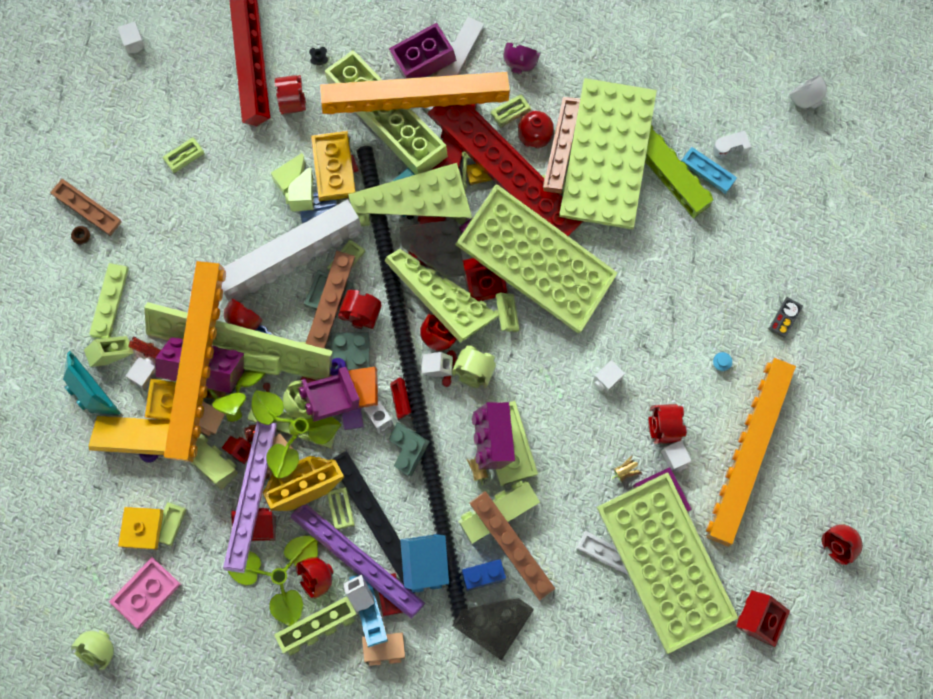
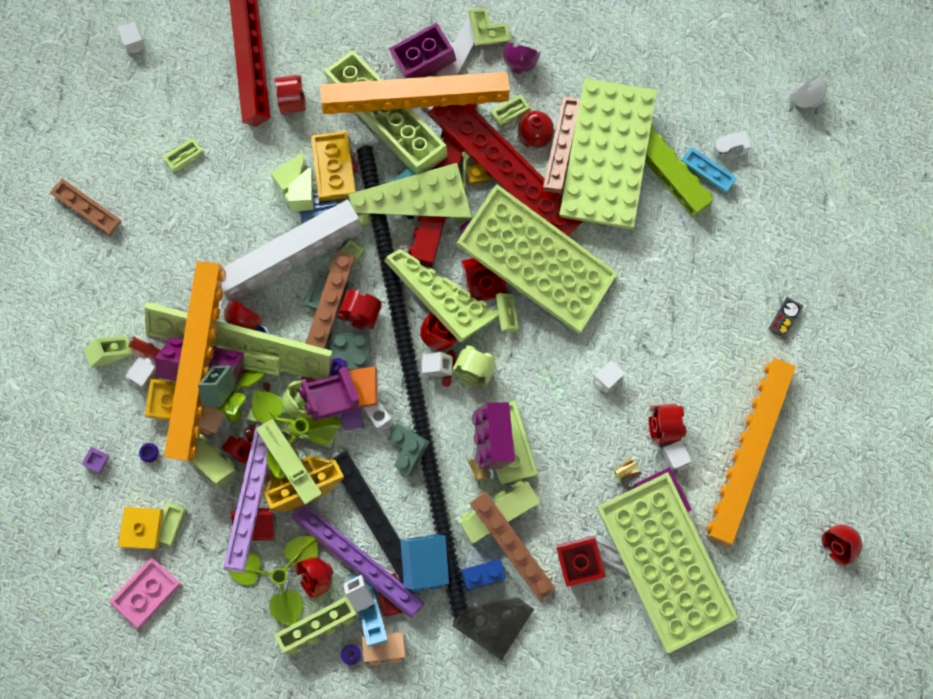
teal wedge [63,351,121,415] -> none
reddish brown plate [71,226,91,245] -> none
yellowish green cylinder [71,630,114,670] -> none
yellow tile [88,416,170,455] -> none
yellowish green plate [89,263,129,338] -> none
black plate [309,47,328,65] -> none
yellowish green tile [327,487,355,530] -> none
red tile [390,377,411,420] -> none
clear smoke plate [399,220,465,278] -> none
medium azure plate [713,352,732,371] -> none
red slope [736,590,790,647] -> none
none -> medium lavender plate [82,447,110,474]
none -> sand green brick [198,366,236,408]
none -> yellowish green piece [255,419,322,505]
none -> dark purple plate [341,644,361,665]
none -> yellowish green plate [468,7,511,47]
none -> red brick [556,535,606,587]

